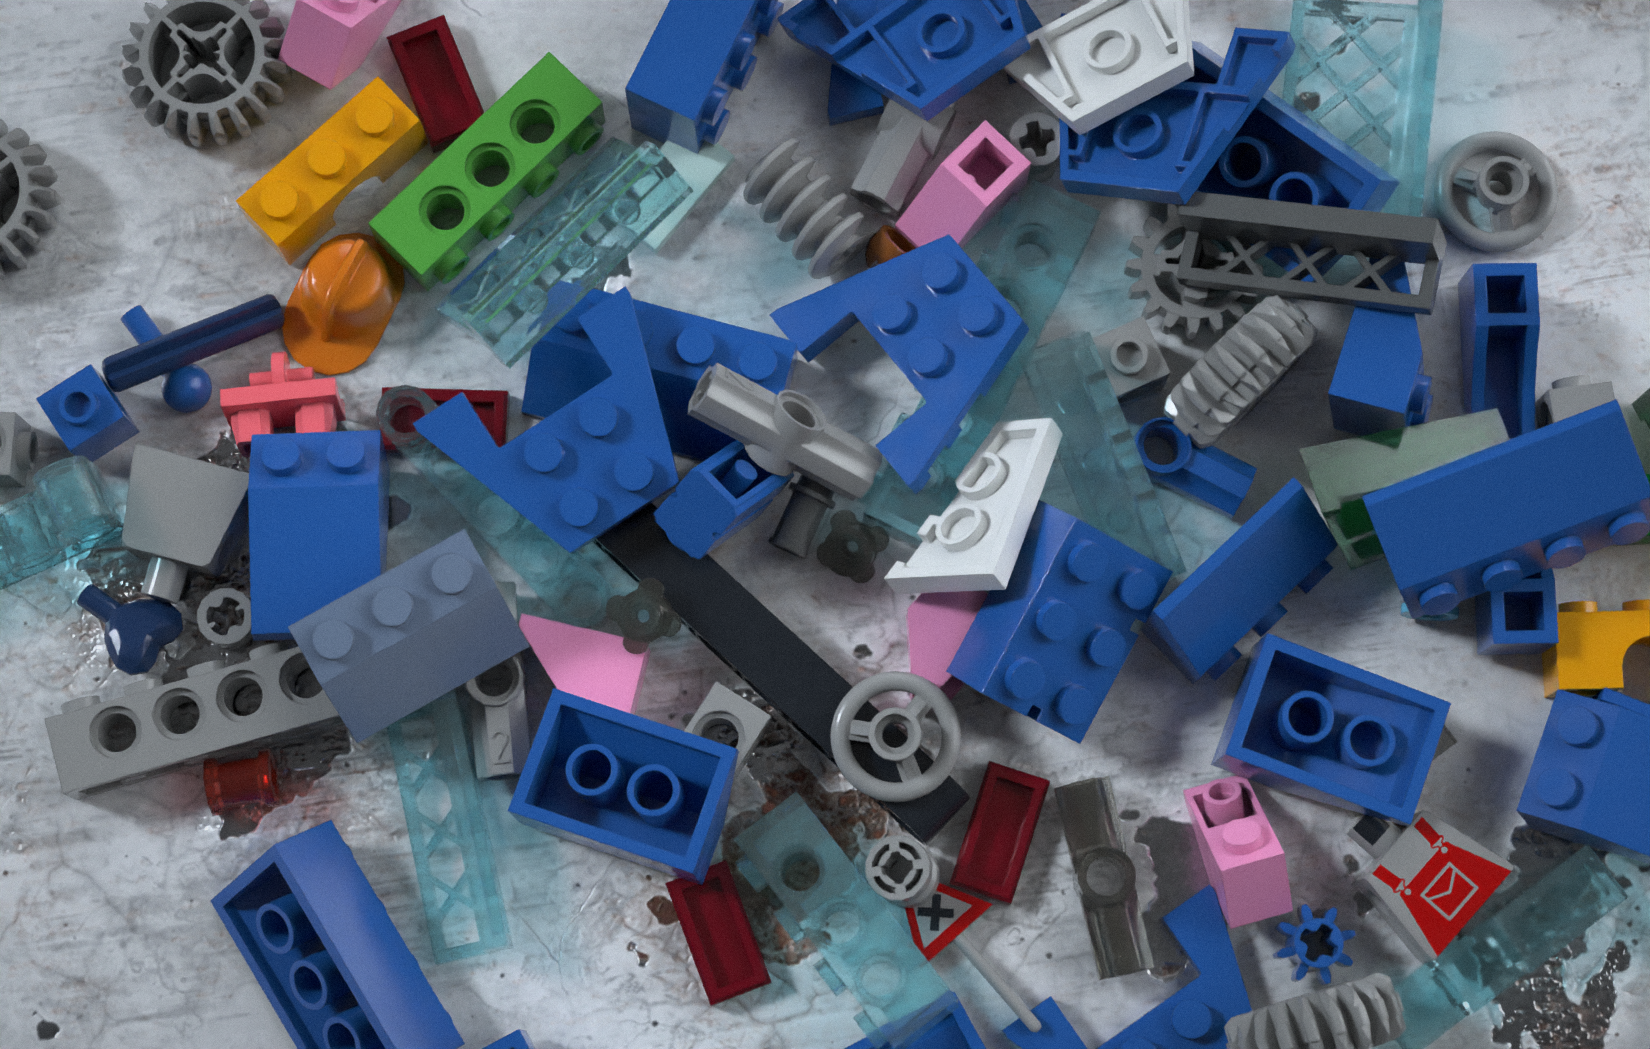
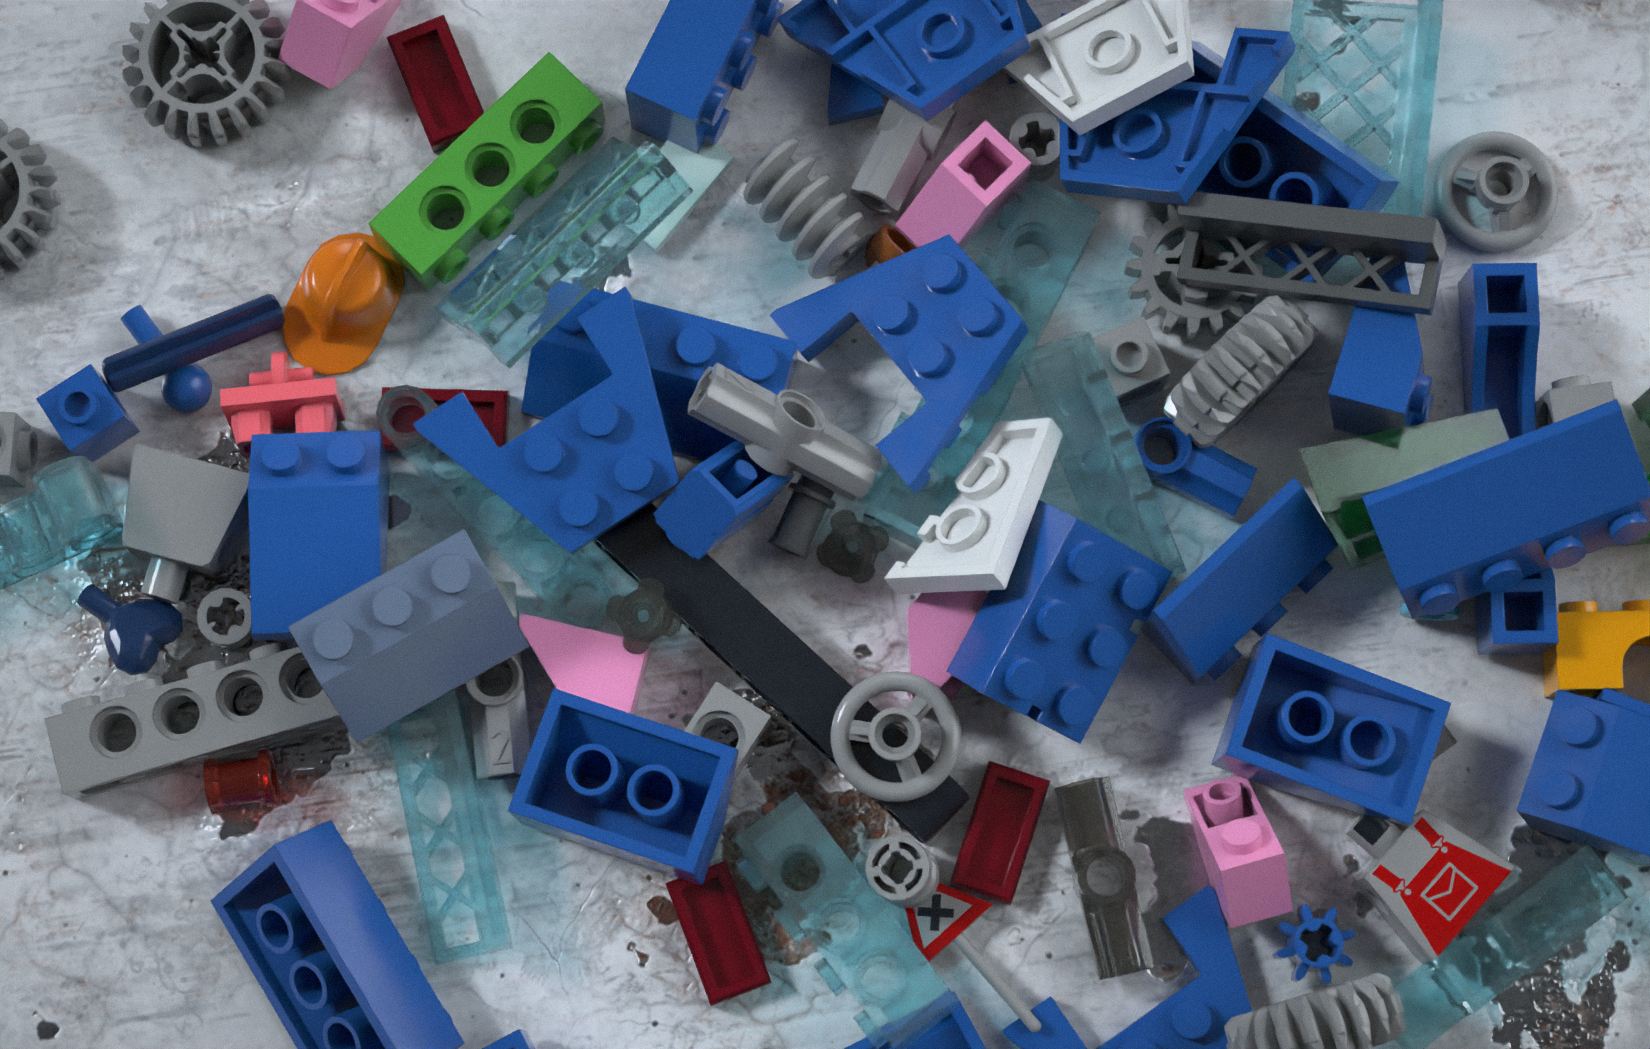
light orange arch [236,76,429,265] -> none

